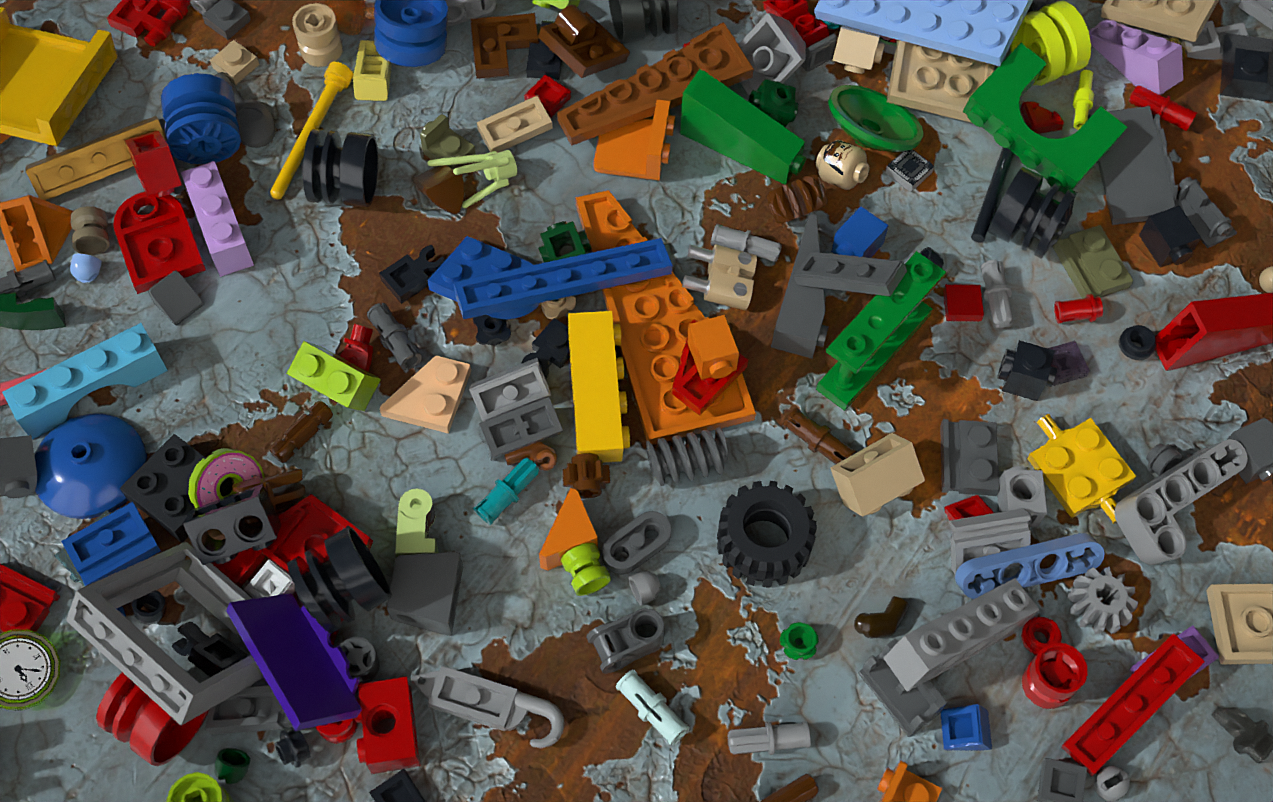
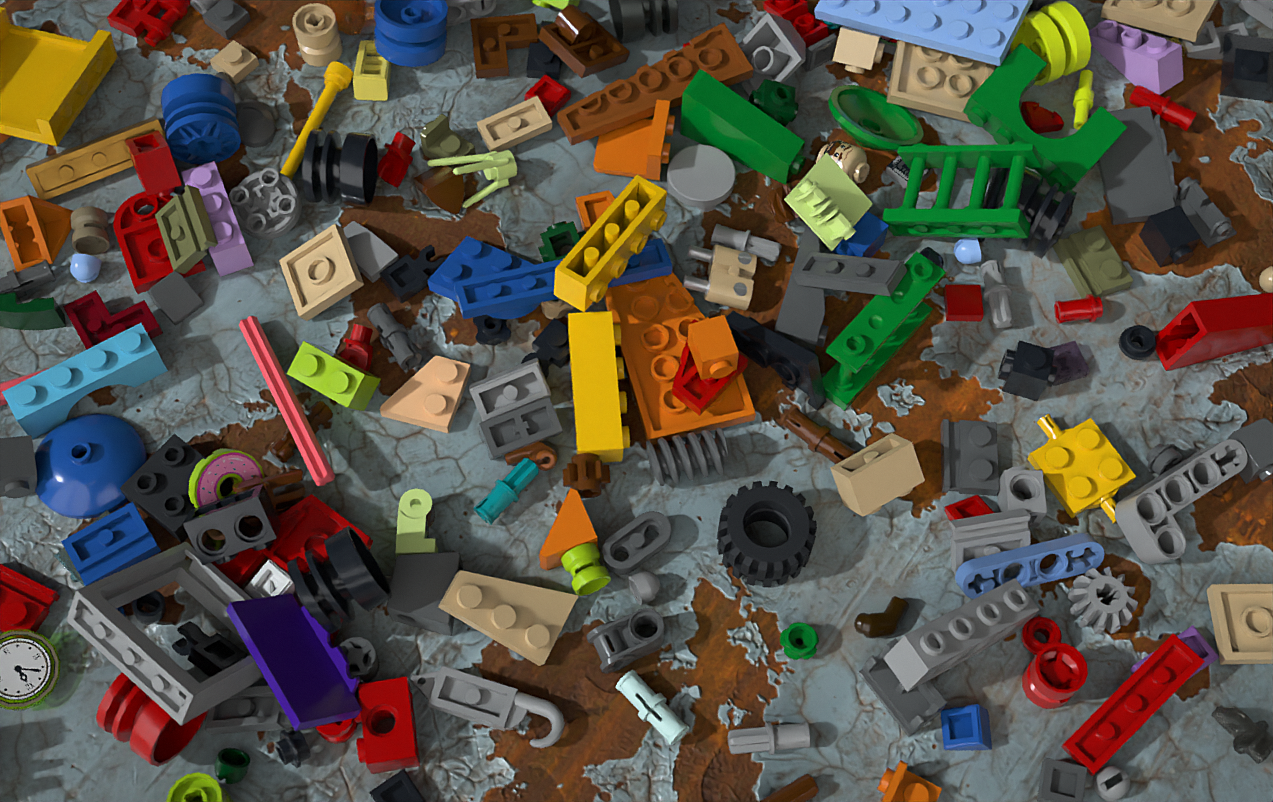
none -> dark red plate [63,290,163,350]
none -> olive plate [155,185,218,274]
none -> light grey tile [229,168,302,240]
none -> coral axle [239,316,335,486]
none -> tan plate [279,224,364,321]
none -> light grey slope [343,221,399,283]
none -> red piece [377,132,416,189]
none -> tan wing [438,570,578,666]
none -> yellow brick [554,175,667,312]
none -> light grey tile [667,145,736,212]
none -> black wing [726,310,827,411]
none -> yellowish green hinge [784,153,873,251]
none -> green fence [882,141,1043,238]
none -> light blue hinge [954,237,982,264]

